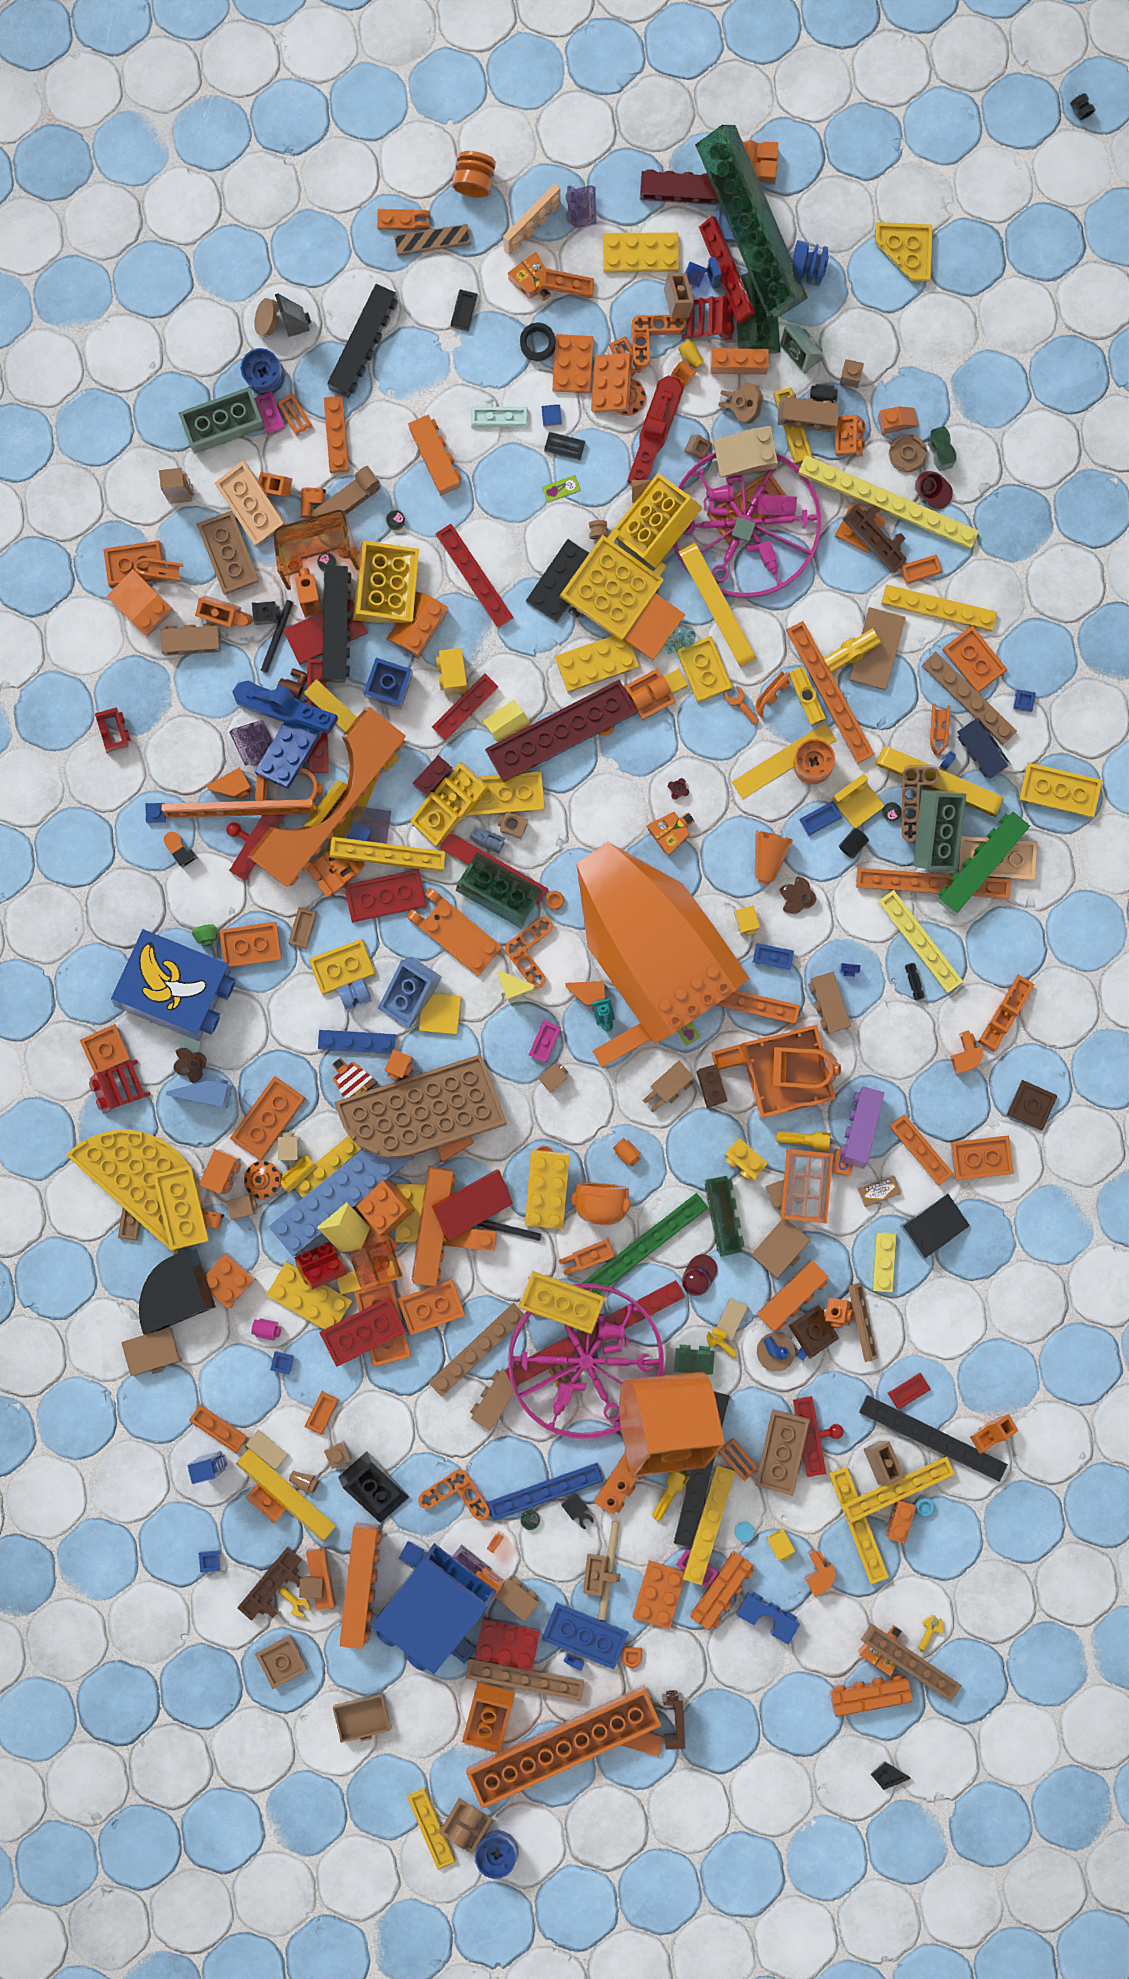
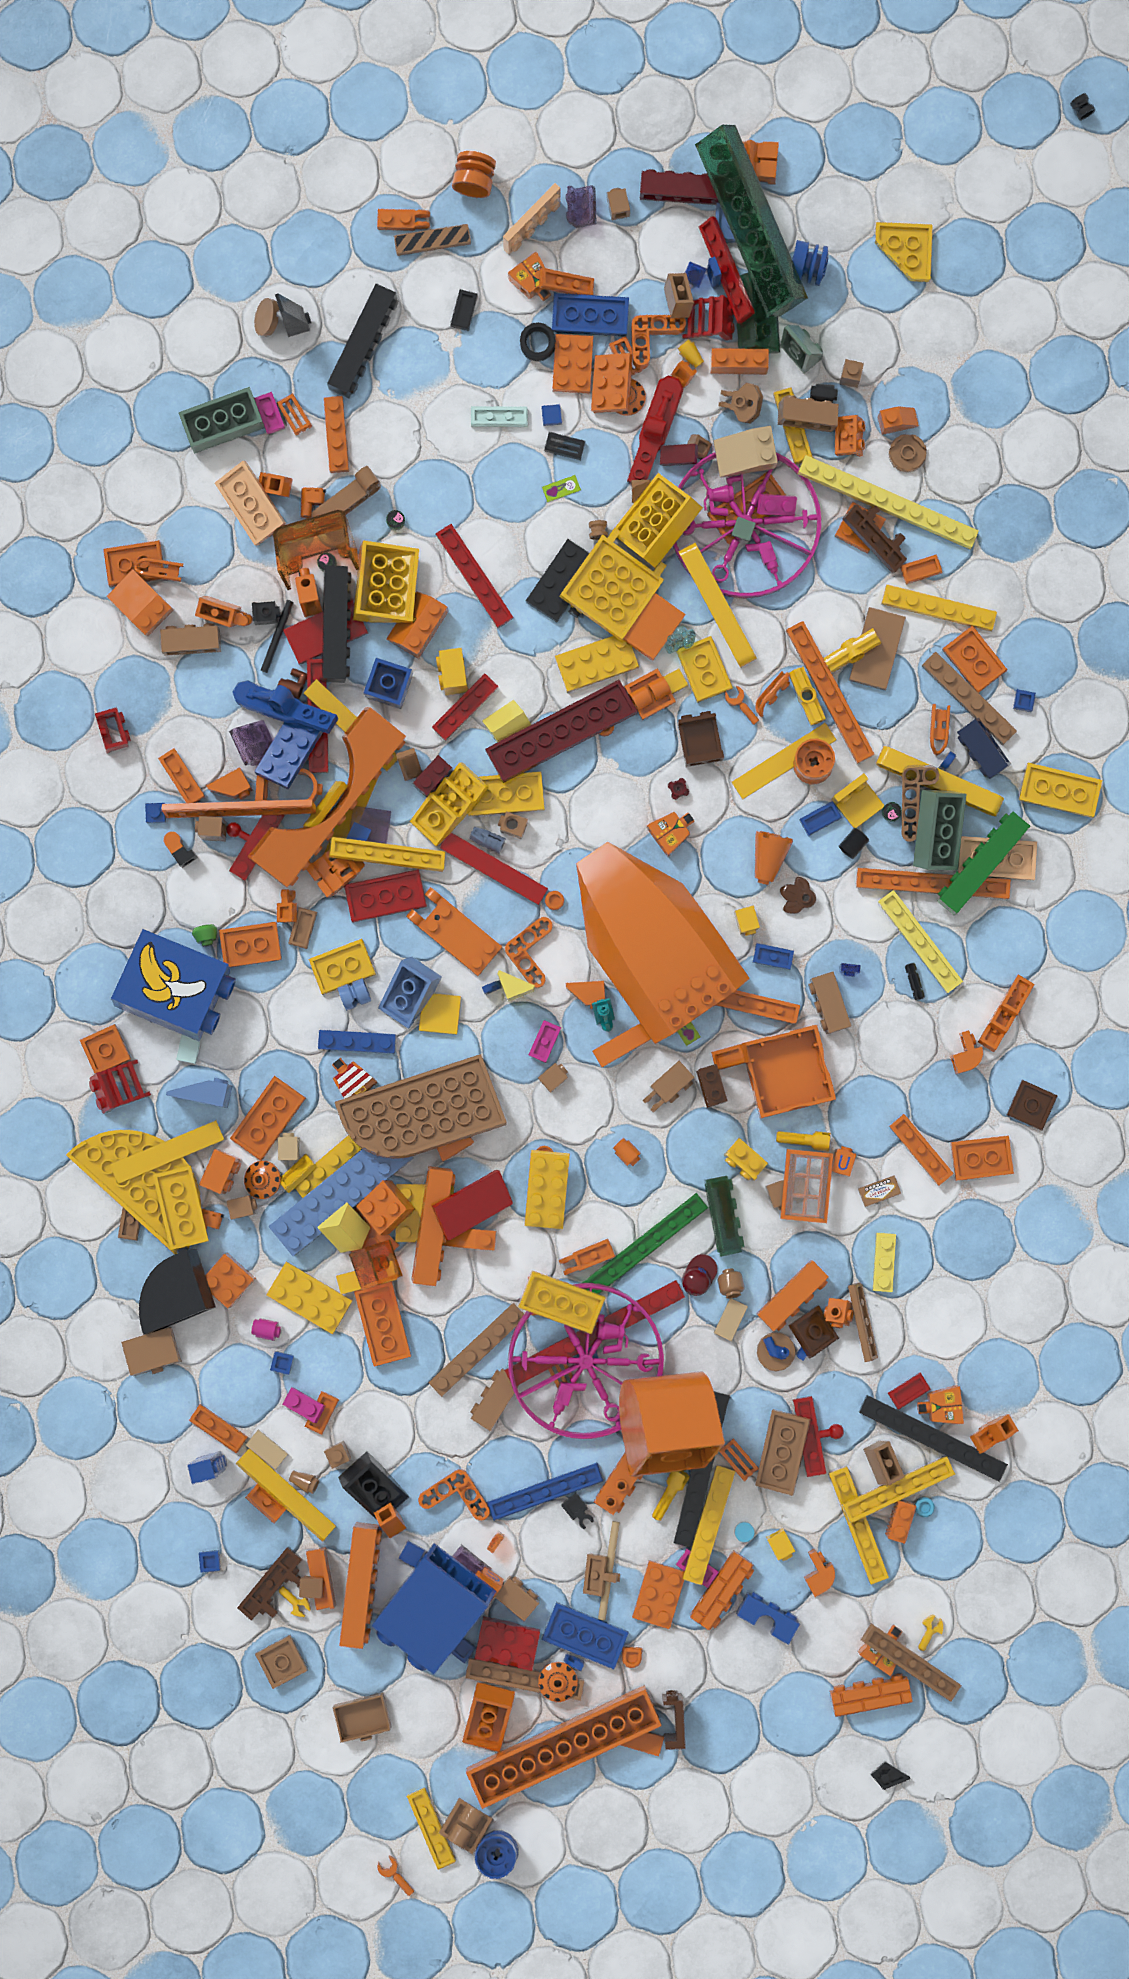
medium nougat brick [159,468,194,504] -> none
reddish brown plate [173,1048,207,1083] -> none
medium nougat plate [197,510,260,595] -> none
blue wheel [240,348,285,395] -> none
red brick [294,1242,347,1290] -> none
red plate [319,1297,406,1367] -> none
orange brick [384,1049,414,1081] -> none
orange plate [398,1279,466,1335] -> none
orange brick [408,414,462,496] -> none
clear green slope [455,852,543,929] -> none
black bar [477,1220,542,1241] -> none
clear green tile [521,1510,540,1530] -> none
orange piece [571,1182,631,1225] -> none
yellow plate [603,233,679,272] -> none
clear green brick [673,1344,715,1375] -> none
yellow bar [706,1328,737,1358] -> none
medium nougat container [751,1219,810,1279] -> none
orange window [773,1046,841,1088] -> none
medium lavender brick [840,1086,885,1169] -> none
black slope [900,1193,970,1258] -> none
dark red cap [915,471,953,509] -> none
clear green brick [928,426,956,471] -> none
none -> yellow sticker [110,1121,224,1184]
none -> orange plate [158,748,205,803]
none -> medium nougat brick [195,816,227,842]
none -> orange plate [277,889,297,923]
none -> dark pink plate [282,1387,325,1423]
none -> orange brick [374,1503,406,1538]
none -> orange piece [377,1855,414,1896]
none -> medium nougat tile [396,748,422,781]
none -> blue tile [482,980,502,995]
none -> orange dish [538,1662,578,1702]
none -> blue plate [552,293,629,337]
none -> medium nougat brick [607,188,630,220]
none -> dark red tile [660,444,698,466]
none -> reddish brown panel [678,711,724,767]
none -> medium nougat head [717,1268,745,1299]
none -> orange torso [917,1385,964,1424]

